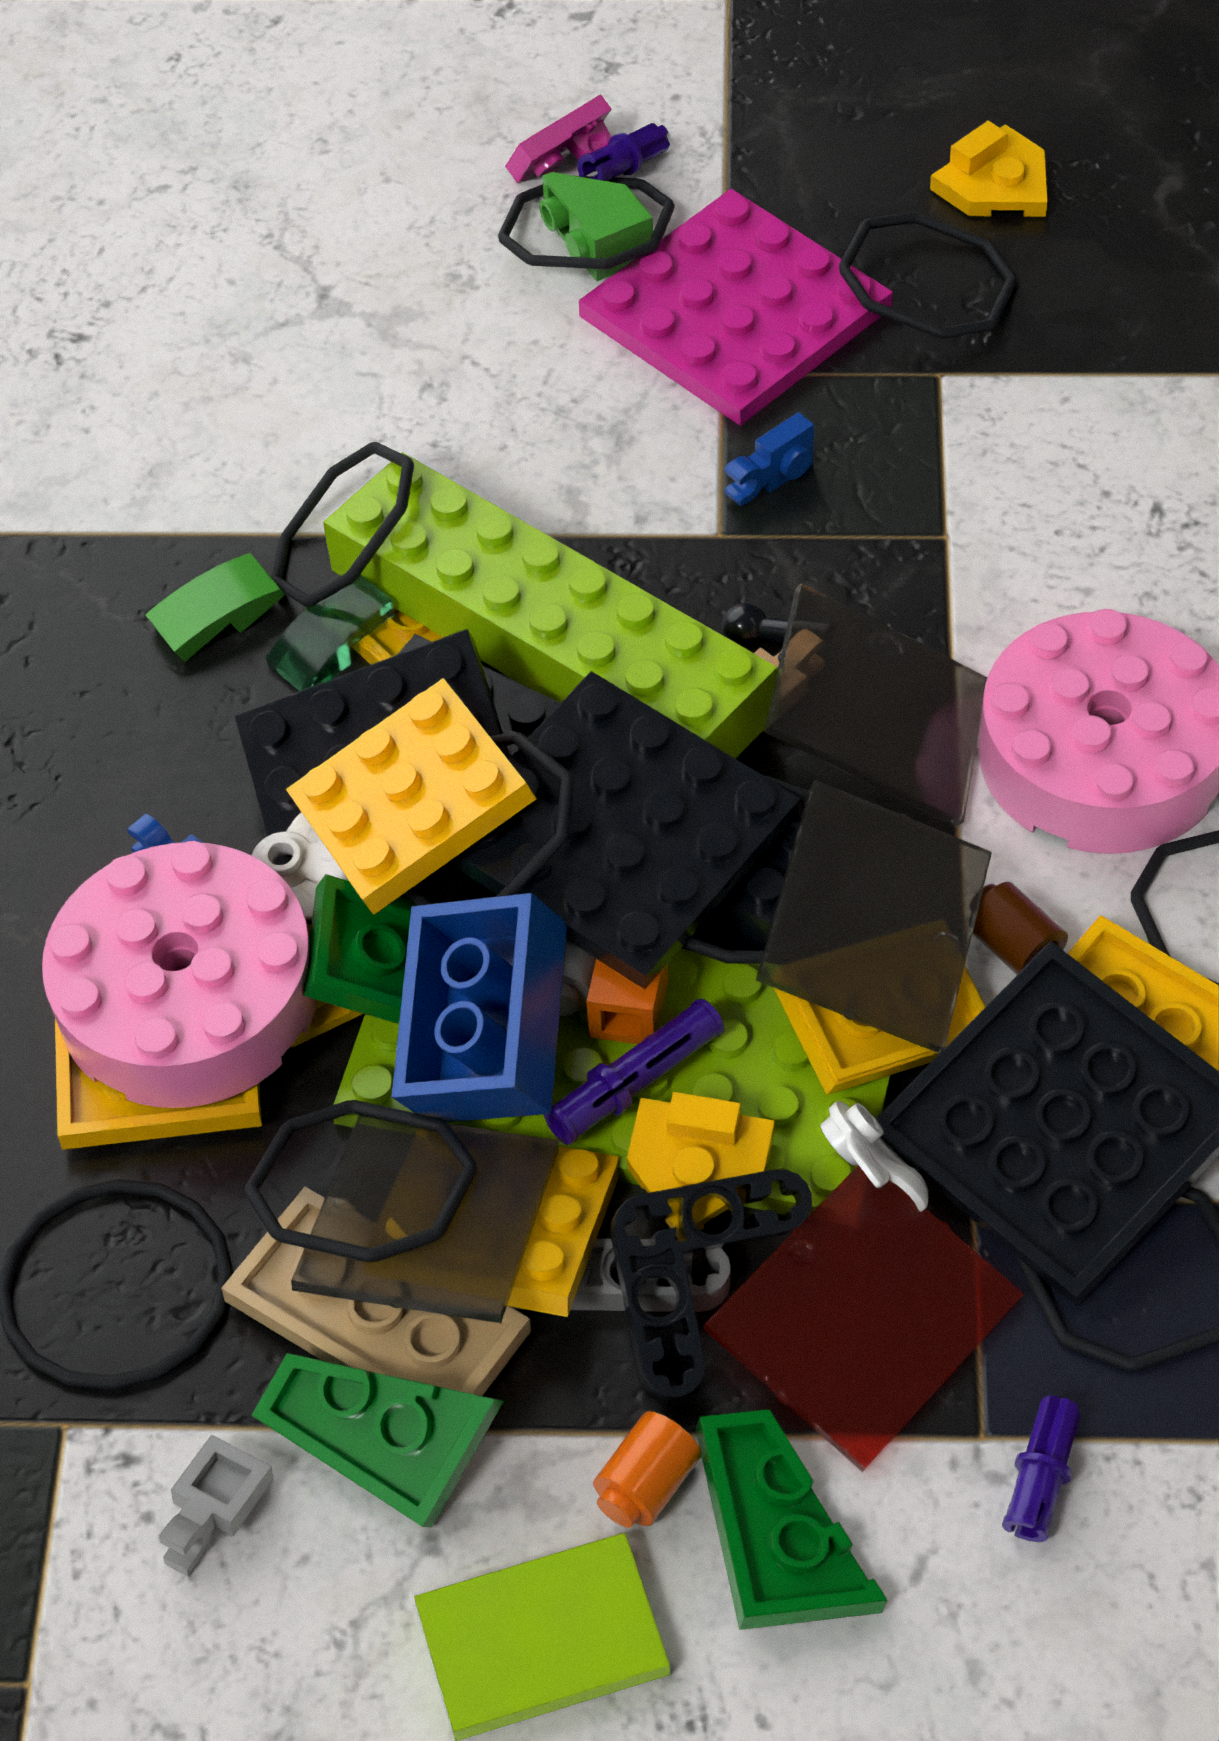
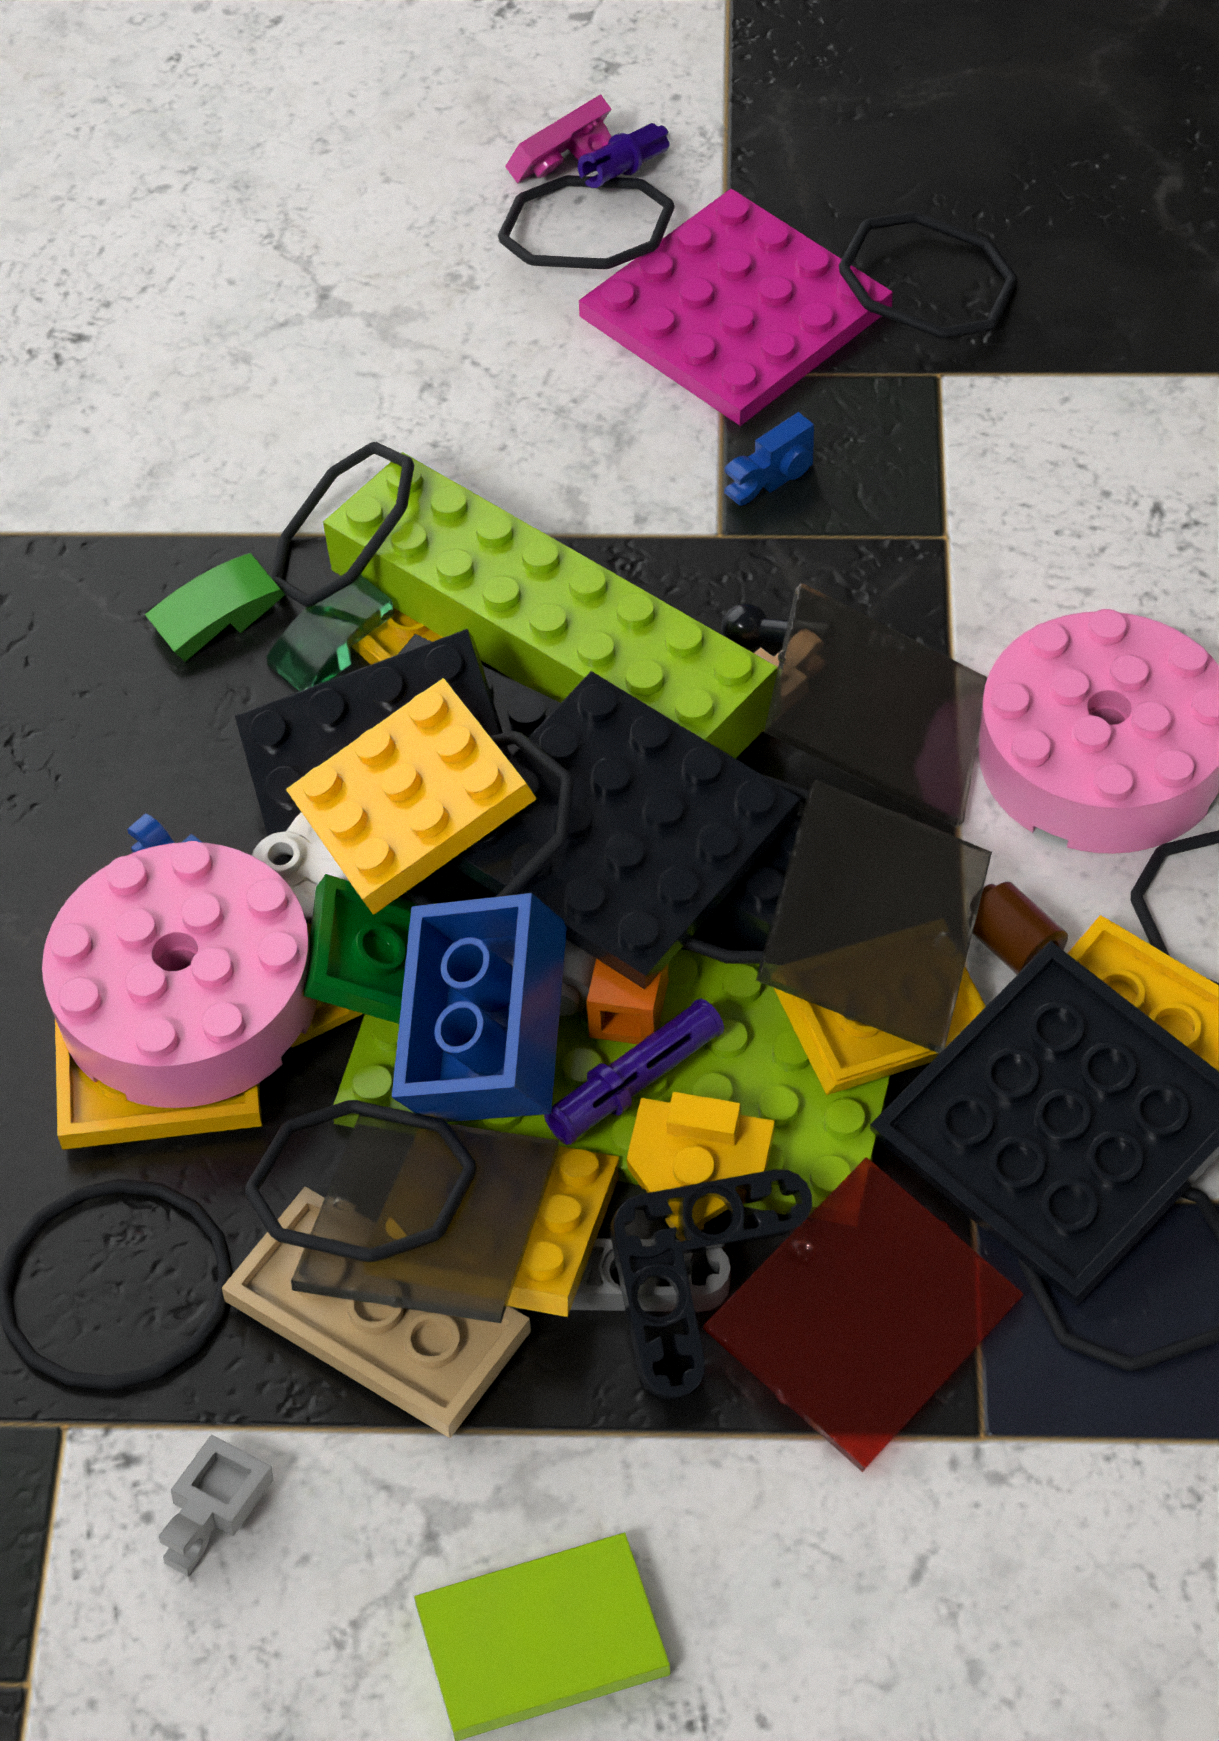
green wing [251,1353,504,1528] -> none
bright green slope [539,172,653,281] -> none
orange brick [593,1411,702,1528] -> none
green wing [696,1409,888,1630] -> none
white plate [821,1101,929,1212] -> none
yellow plate [930,120,1047,217] -> none
dark purple axle [1002,1395,1081,1542] -> none

